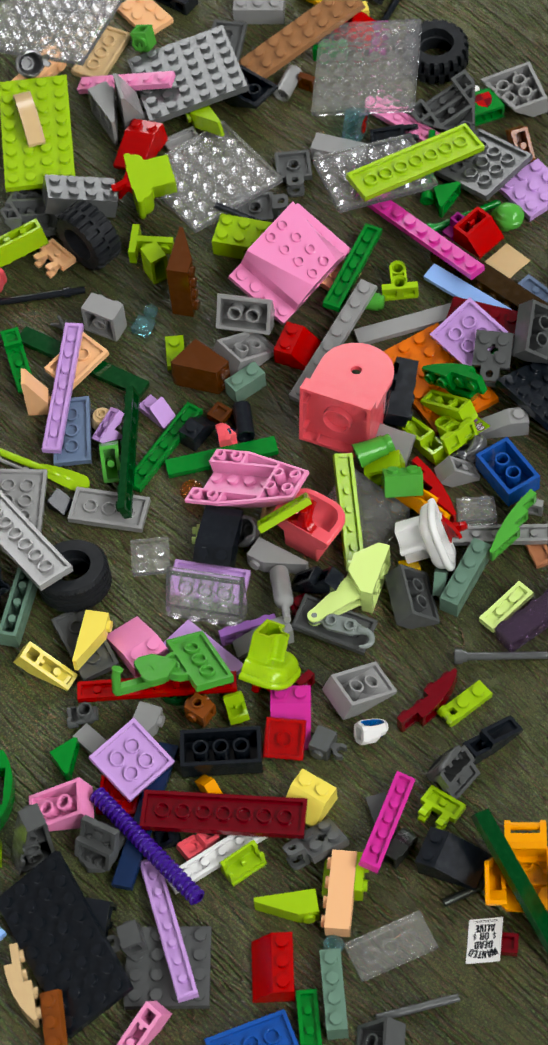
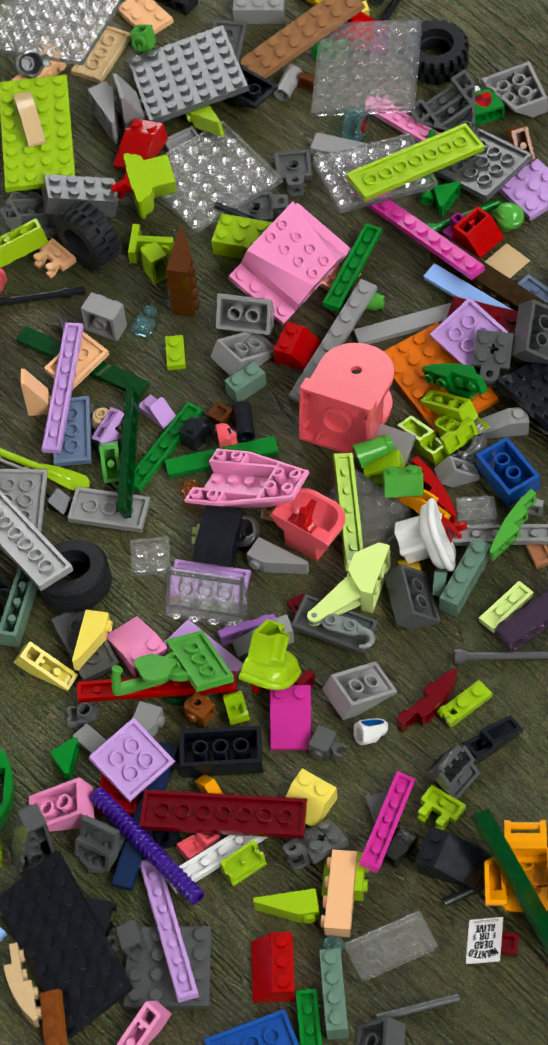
green slope [0,327,32,394] -> none
bright pink plate [77,71,176,94] -> none
reddish brown slope [171,338,230,394] -> none
lime tile [257,492,312,534] -> none
red tile [263,717,307,761] -> none
light grey piece [269,565,294,623] -> none
black slope [291,565,344,594] -> none
black hinge [370,124,419,148] -> none
lime tile [381,261,419,301] -> none
black wedge [383,357,419,427] -> none

